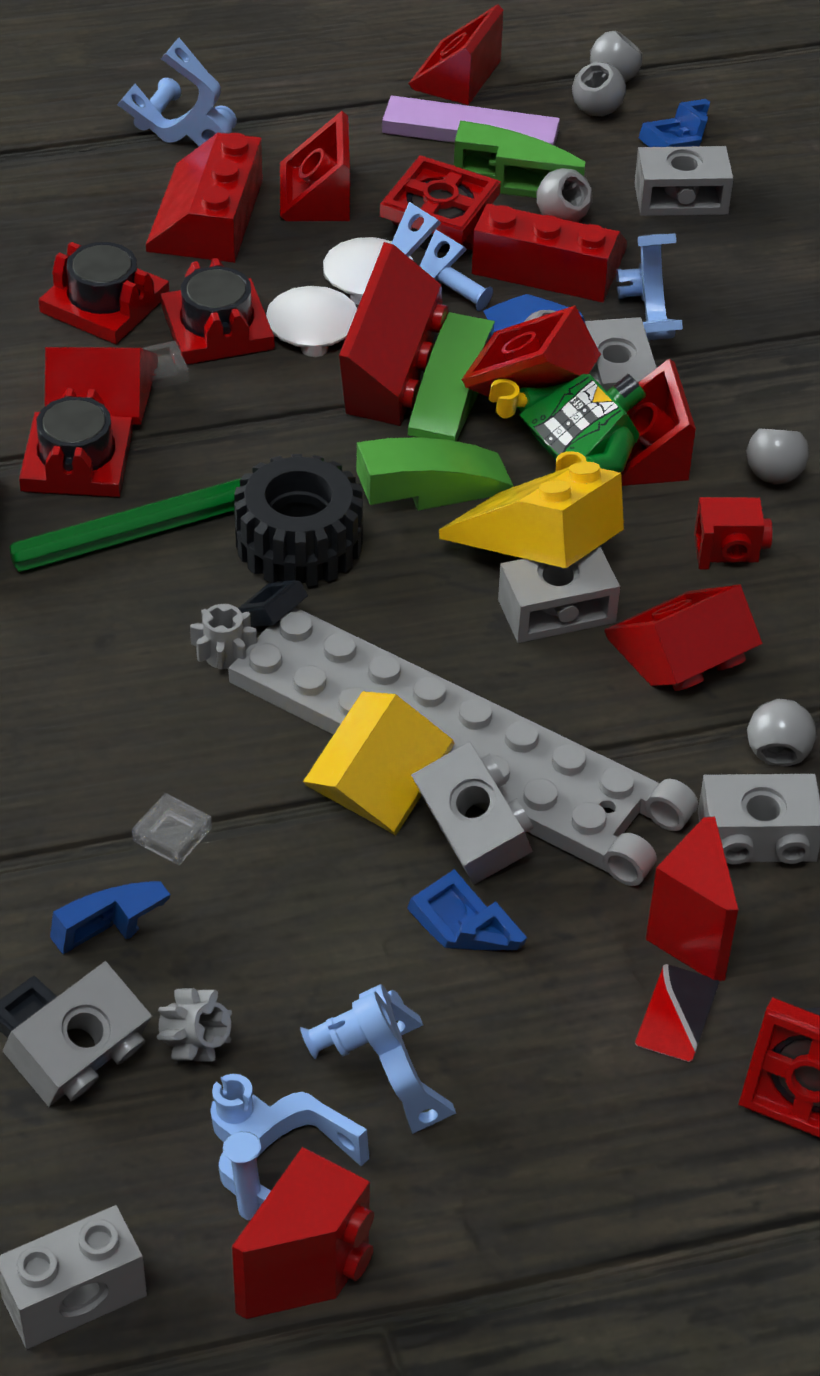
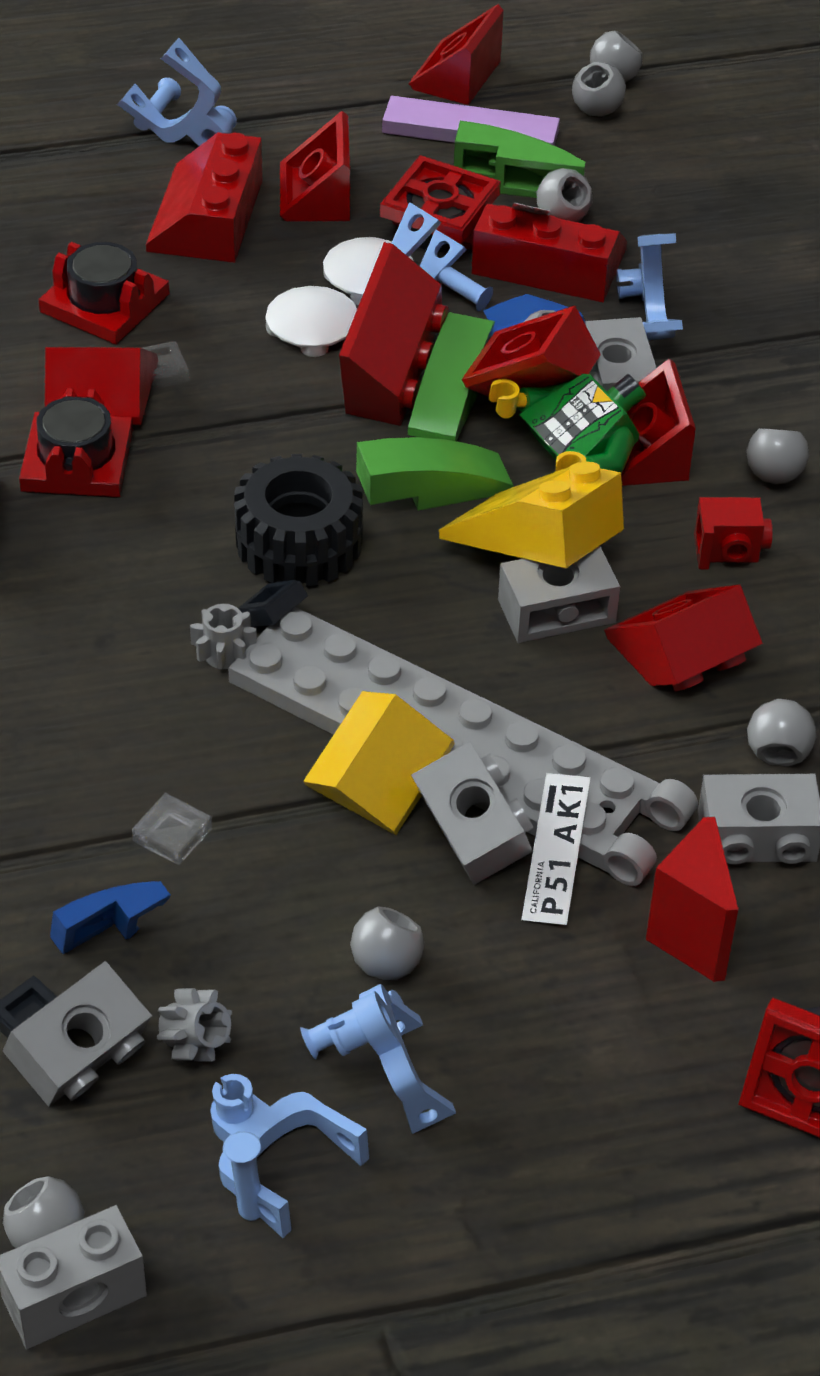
green axle [10,478,241,572] -> none
piece [161,258,275,365] -> none
red slope [232,1147,374,1319] -> none
blue slope [407,869,527,950] -> none
light grey brick [634,146,733,216] -> none
sticker [635,964,719,1062] -> none
blue slope [638,99,710,147] -> none
none -> light grey piece [3,1176,85,1248]
none -> light grey piece [350,907,425,980]
none -> sticker [511,203,550,215]
none -> white sticker [522,773,591,925]

